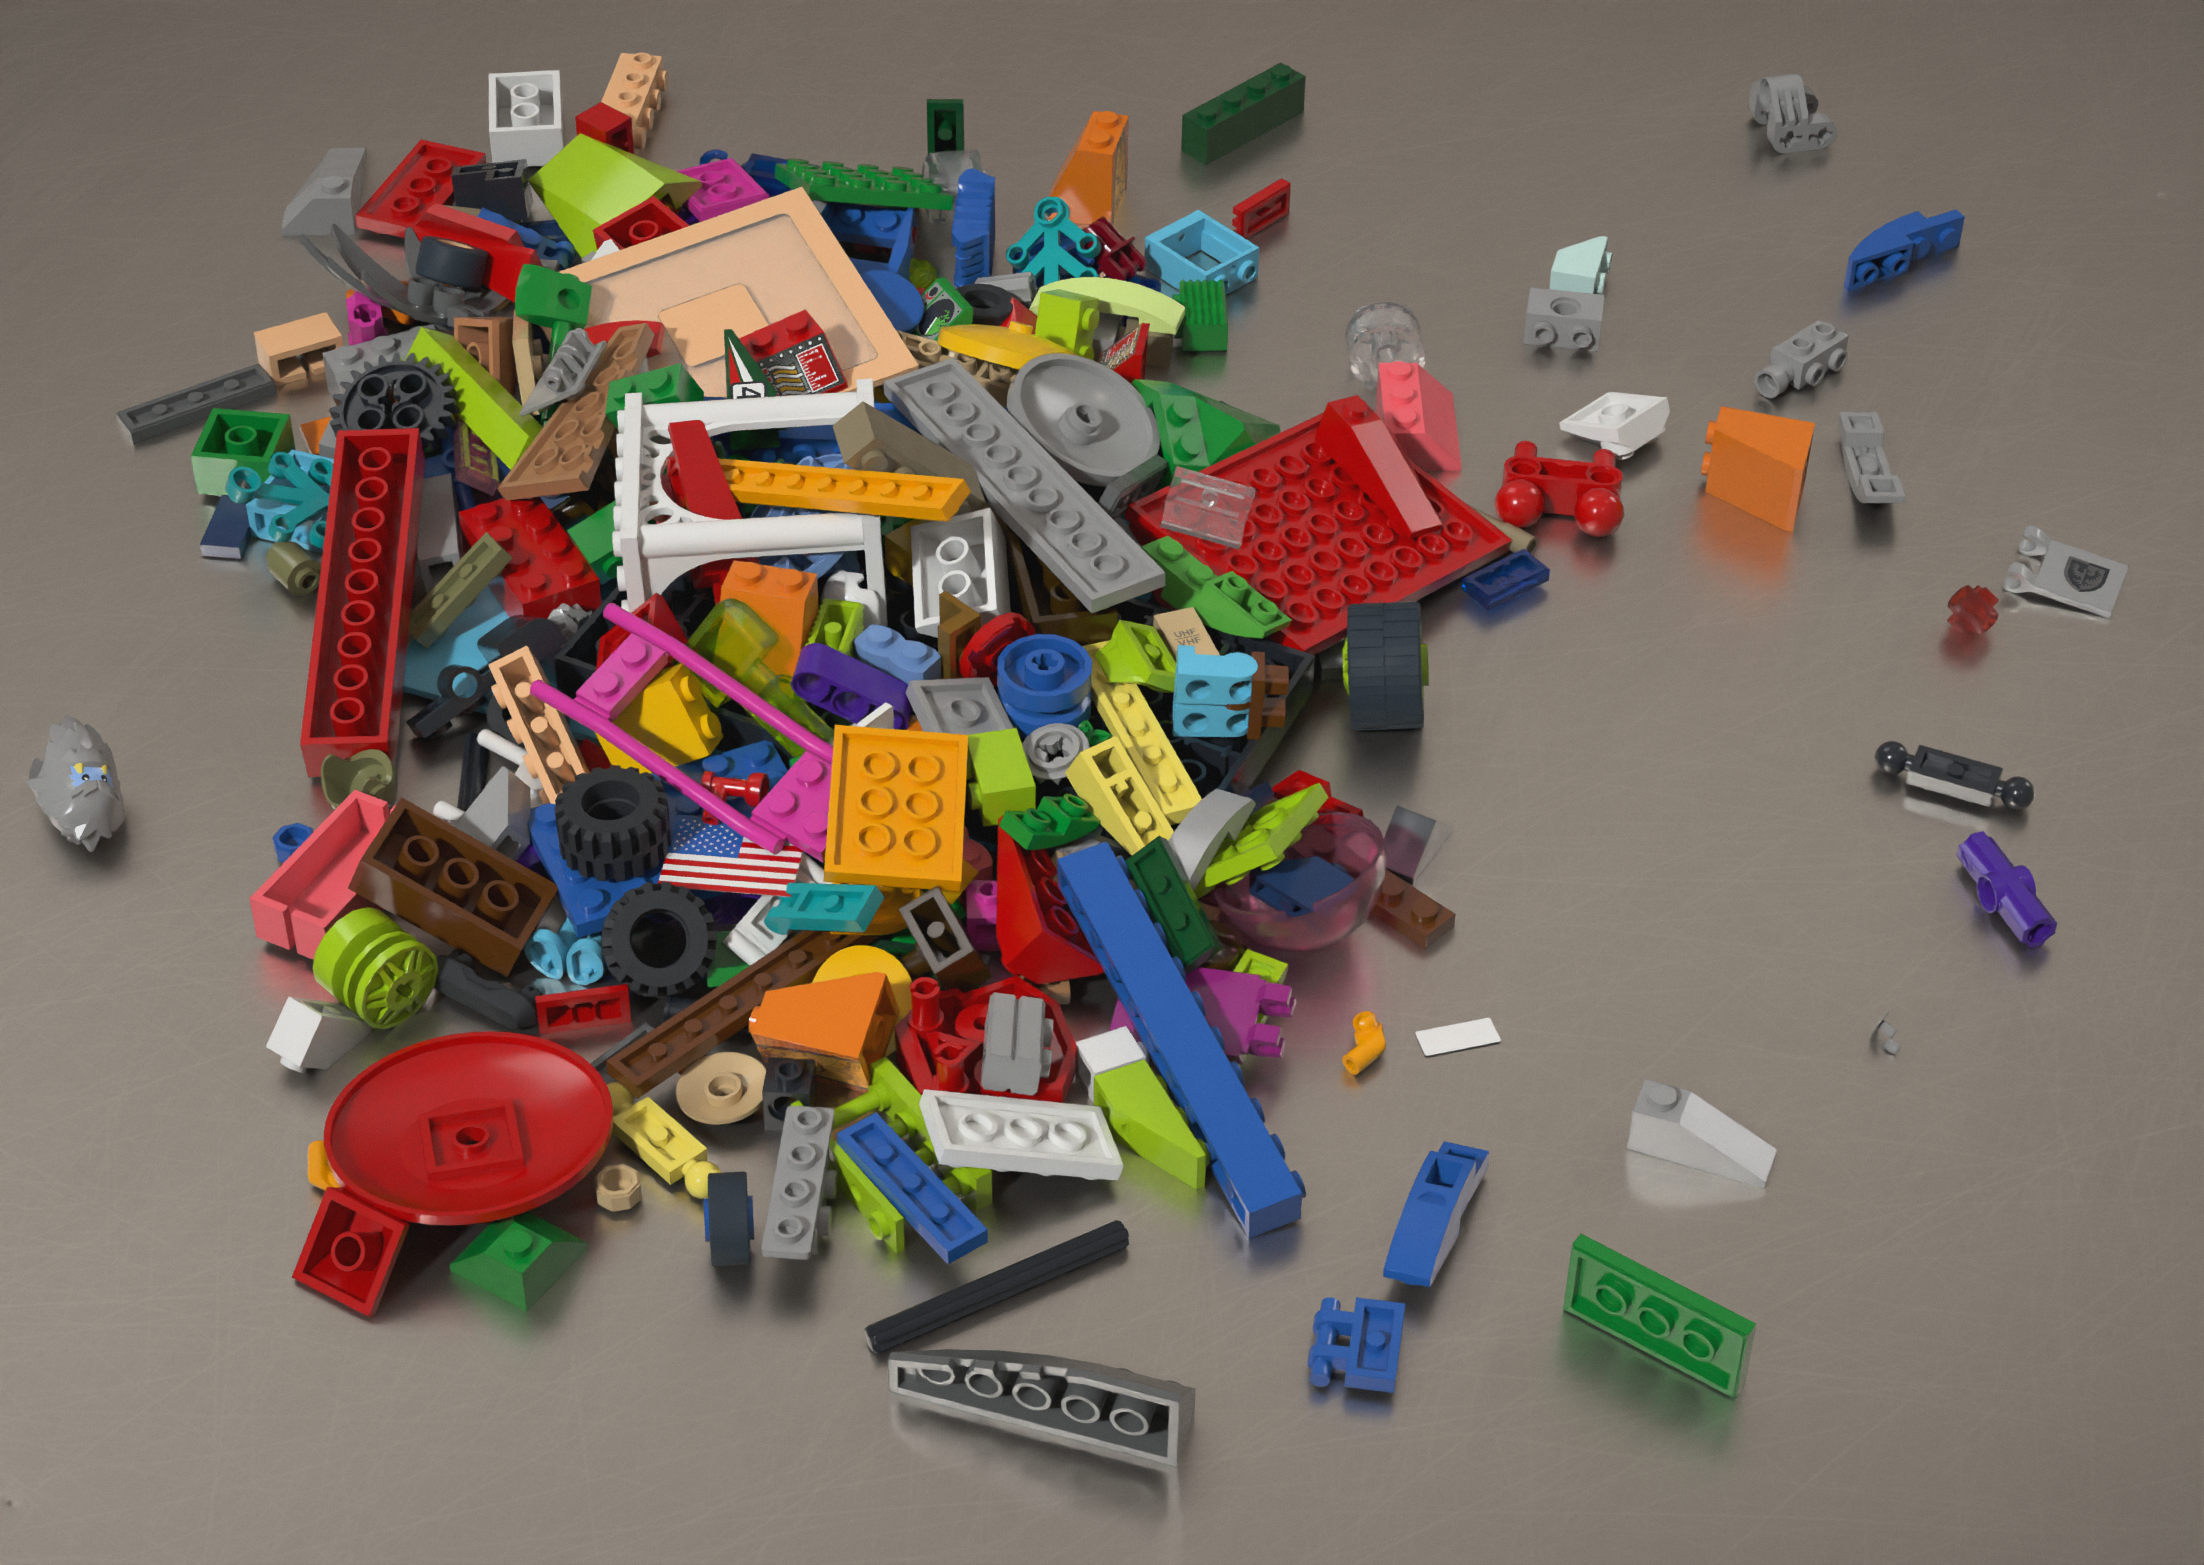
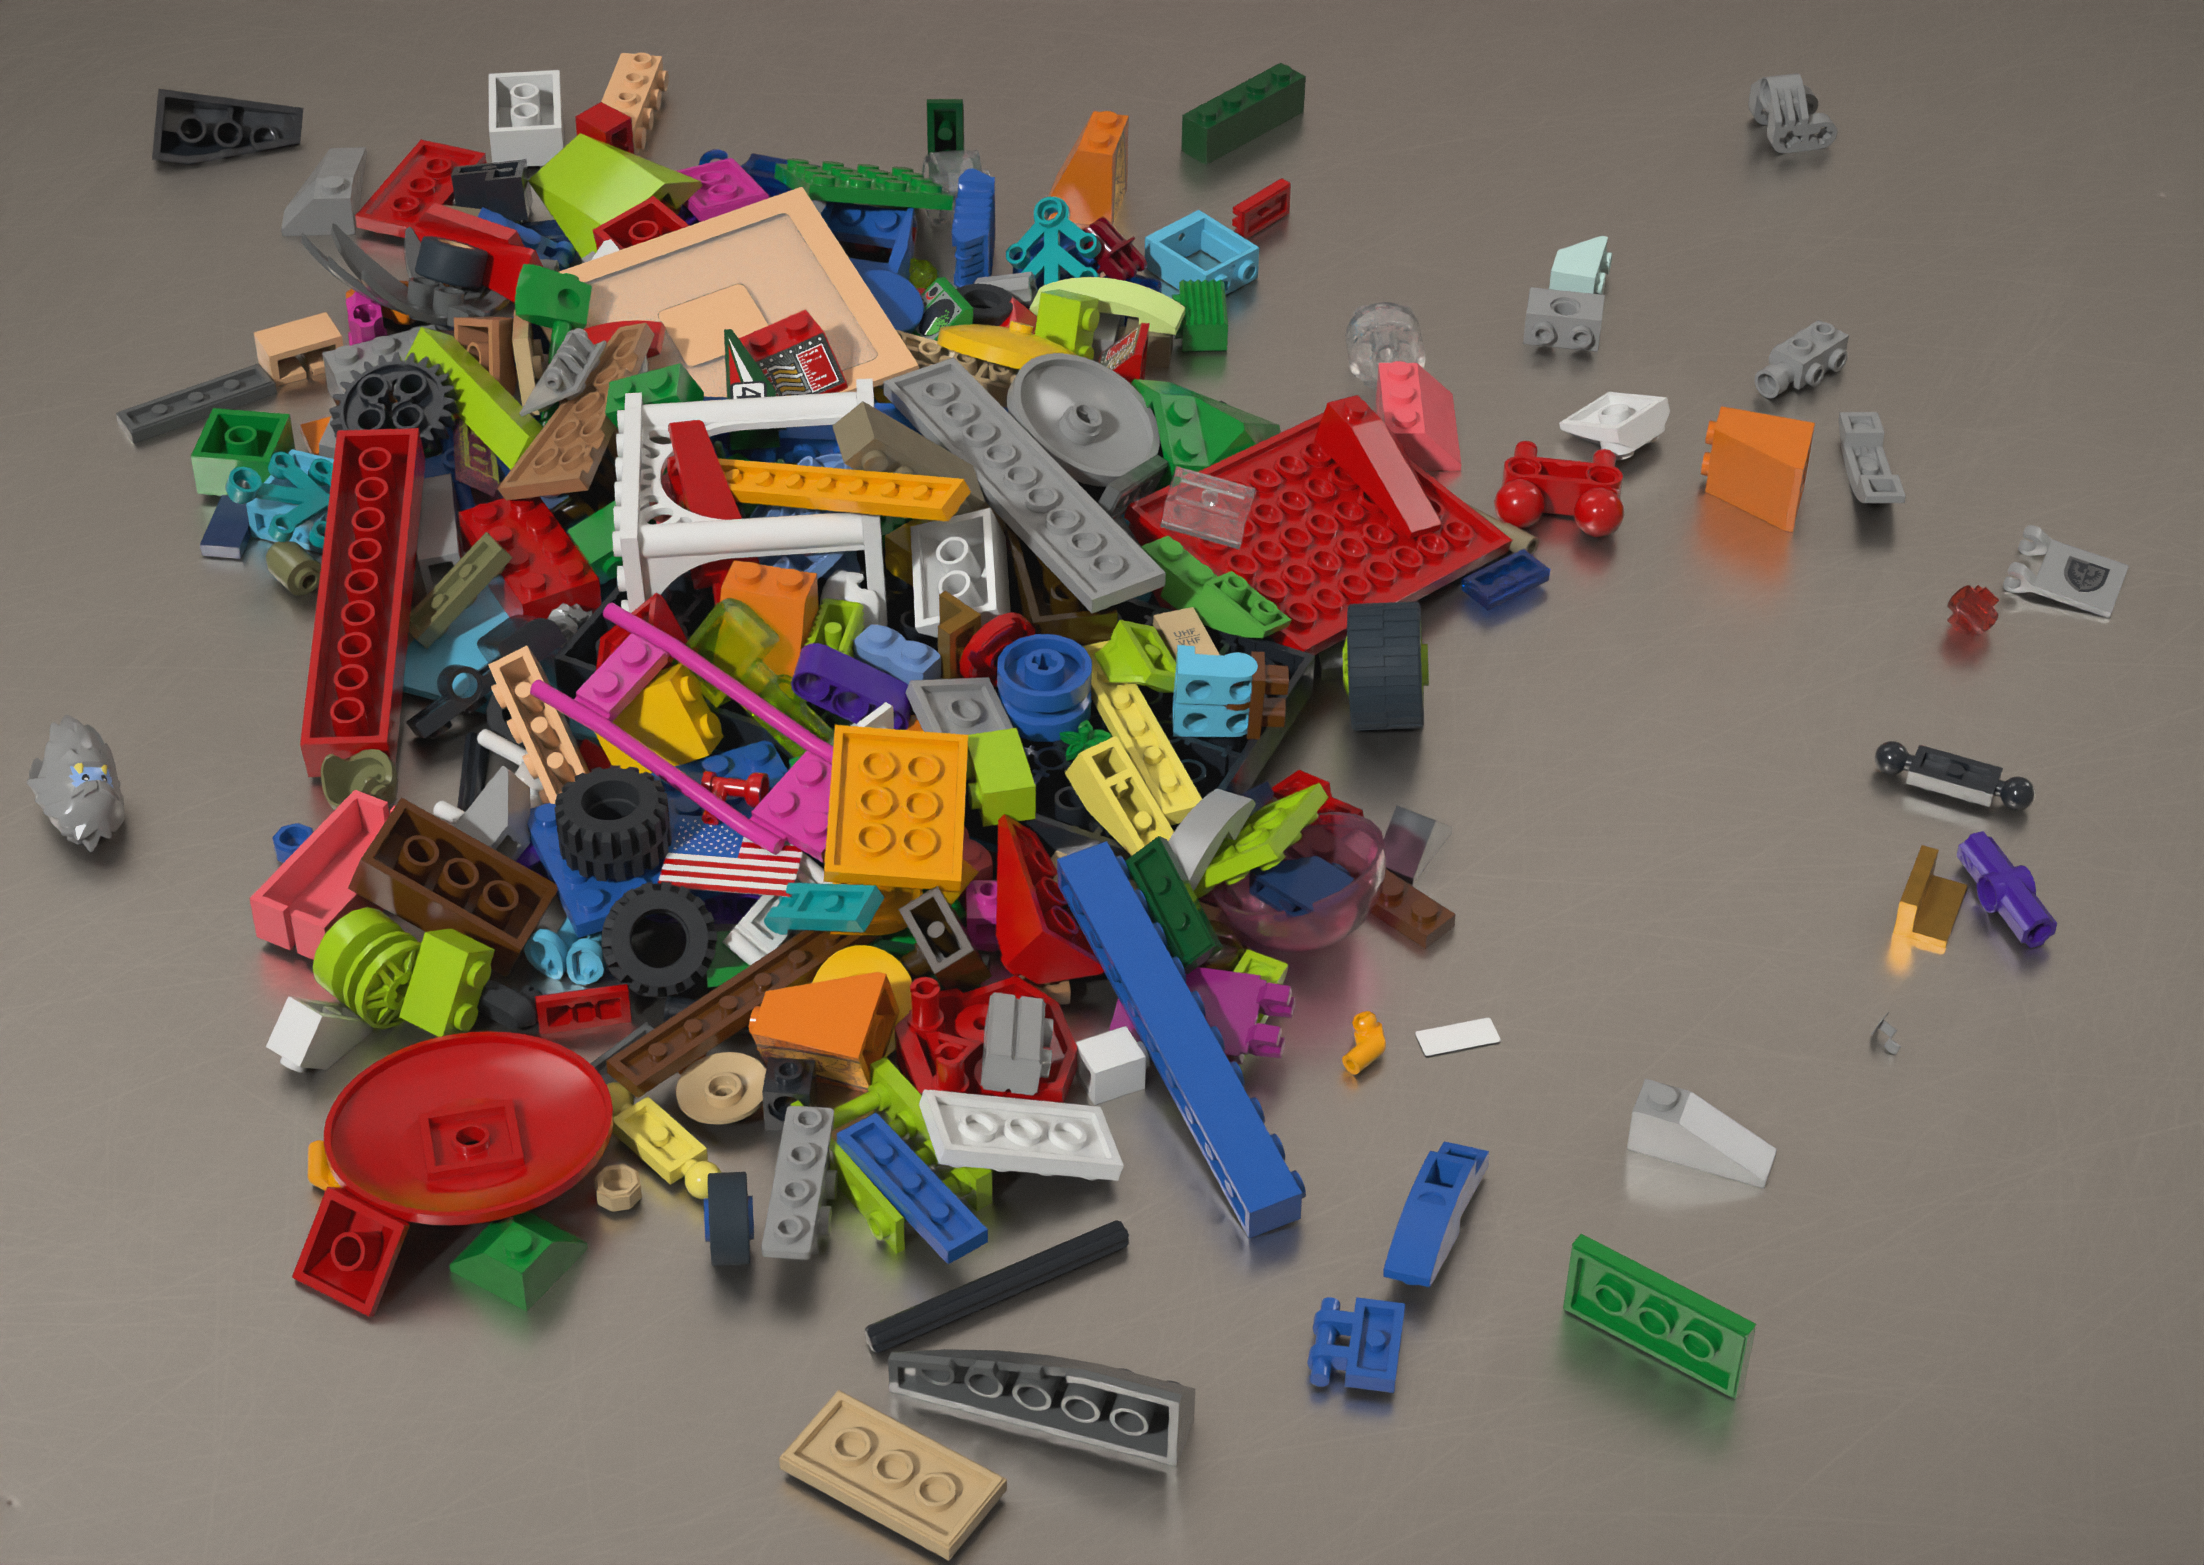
green slope [999,794,1101,850] -> none
light grey gear [1022,723,1090,785] -> none
lime slope [1093,1059,1210,1190] -> none
blue slope [1844,209,1965,291] -> none
none -> black wedge [152,89,303,165]
none -> lime brick [399,929,495,1037]
none -> tan plate [779,1390,1007,1561]
none -> pearl gold panel [1893,845,1968,948]

